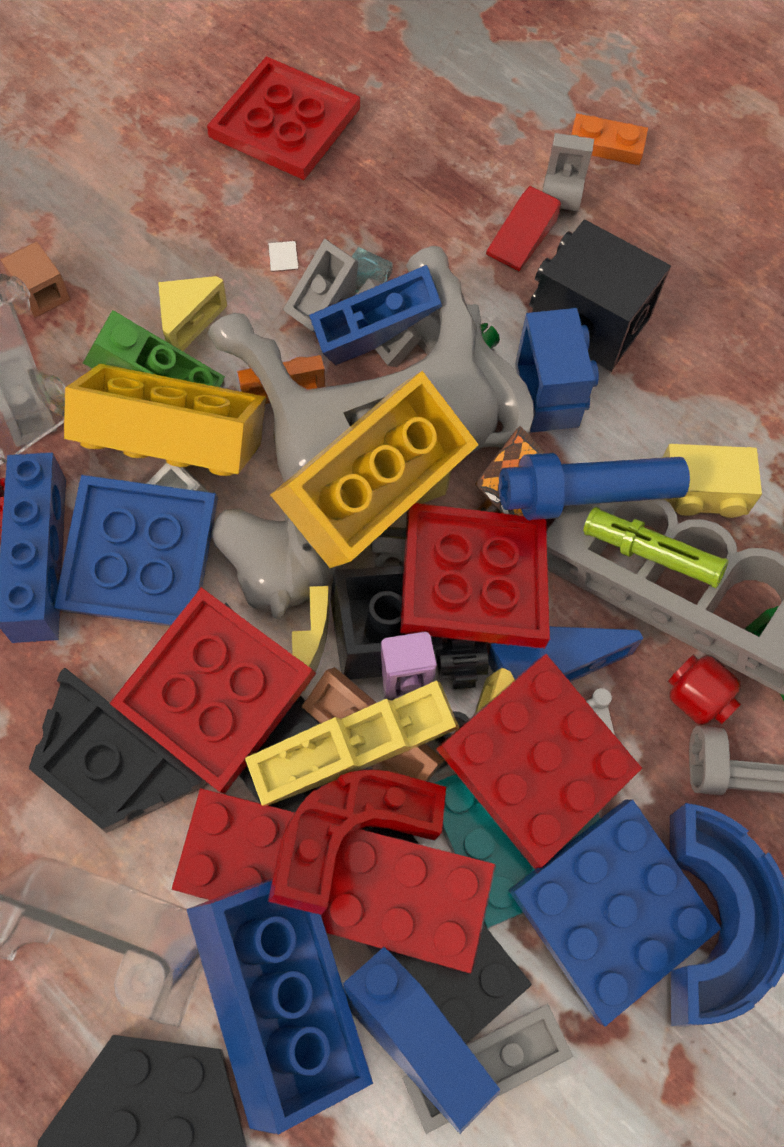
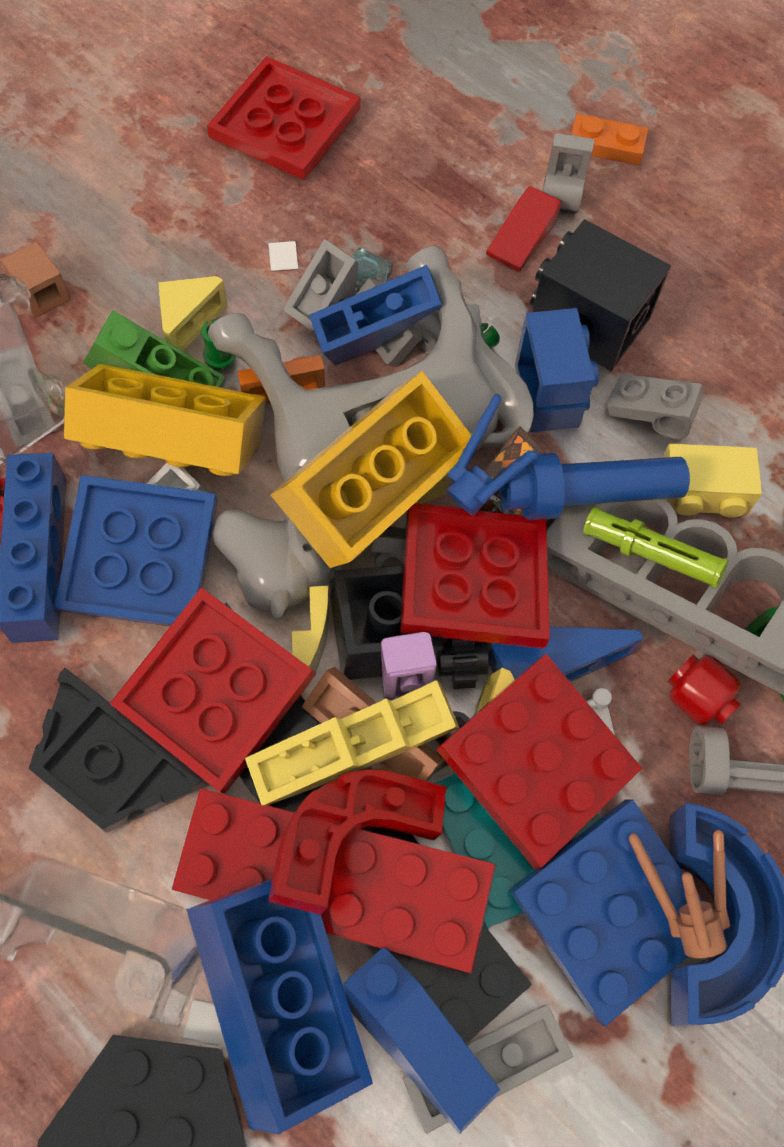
none -> white sticker [183,999,226,1048]
none -> green pin [201,319,236,371]
none -> blue plant [446,394,538,516]
none -> light grey plate [607,374,704,439]
none -> nougat plant [628,830,731,958]

